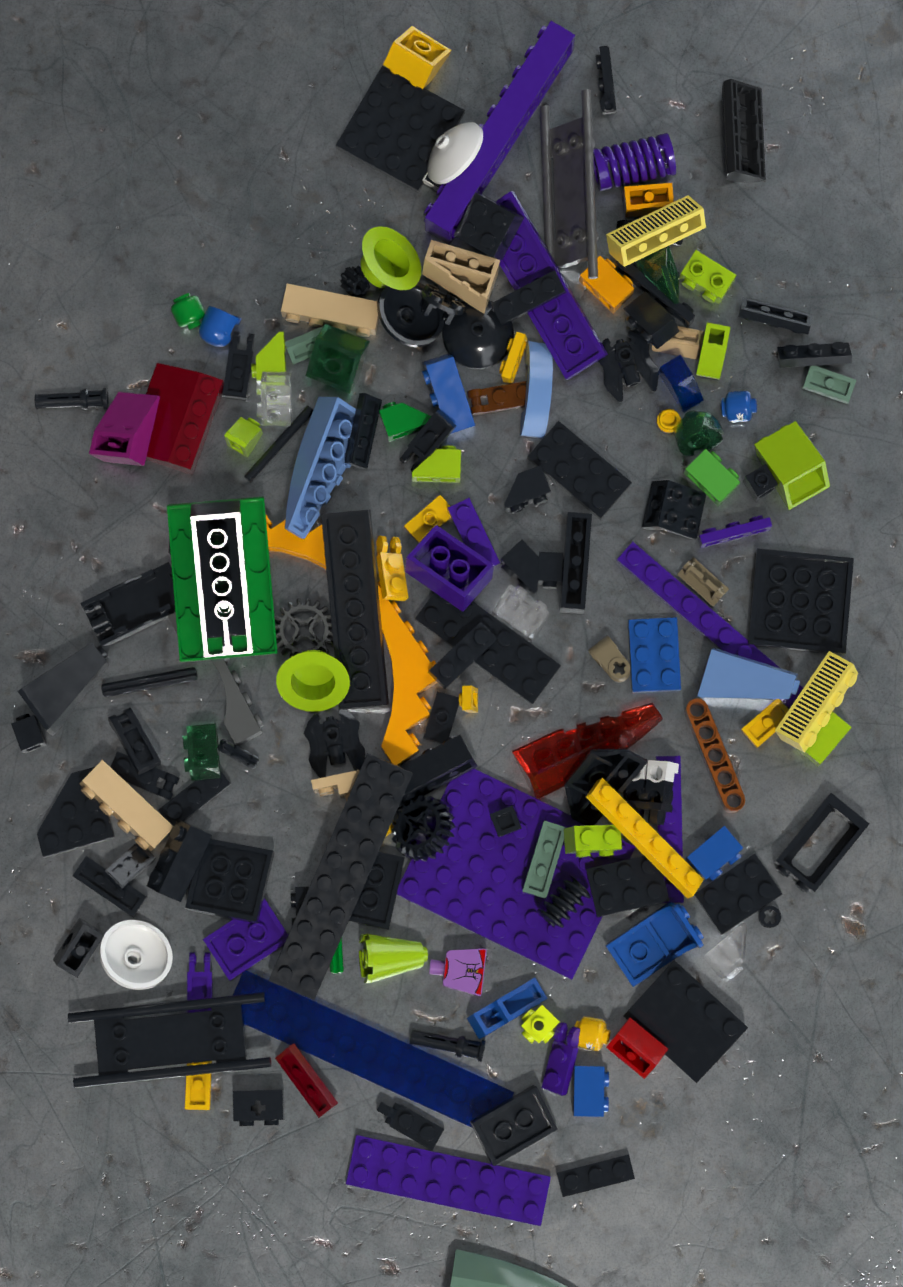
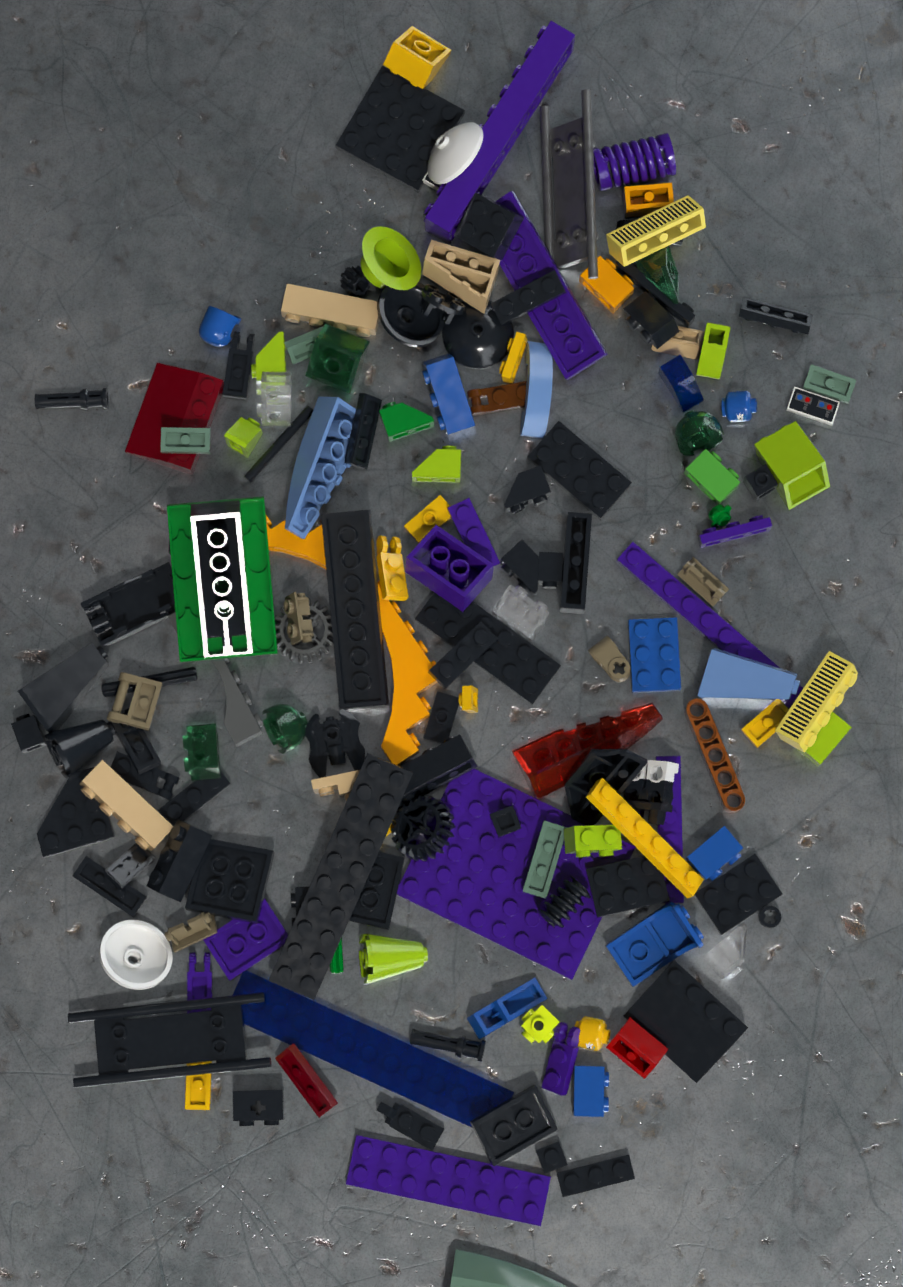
black brick [53,918,104,978] -> none
magenta slope [89,392,160,466] -> none
green head [171,293,206,330] -> none
black axle [217,739,259,769] -> none
lime hose [276,650,350,712] -> none
black hinge [400,410,456,472] -> none
medium lavender torso [429,949,487,997] -> none
black hinge [596,46,617,115] -> none
black piece [598,331,659,402] -> none
black bracket [642,480,706,540] -> none
yellow plate [657,409,681,433] -> none
lime brick [679,250,736,304] -> none
black piece [722,79,766,183] -> none
black plate [748,548,854,655] -> none
black piece [774,793,870,894] -> none
black plate [777,342,852,368] -> none
none -> black cone [44,719,116,778]
none -> dark tan plate [107,672,163,731]
none -> sand green plate [161,427,211,454]
none -> dark tan hinge [165,912,218,953]
none -> clear green cylinder [262,704,307,754]
none -> dark tan hinge [284,592,314,645]
none -> black plate [535,1141,568,1174]
none -> green plate [708,504,732,528]
none -> tile [786,387,840,426]

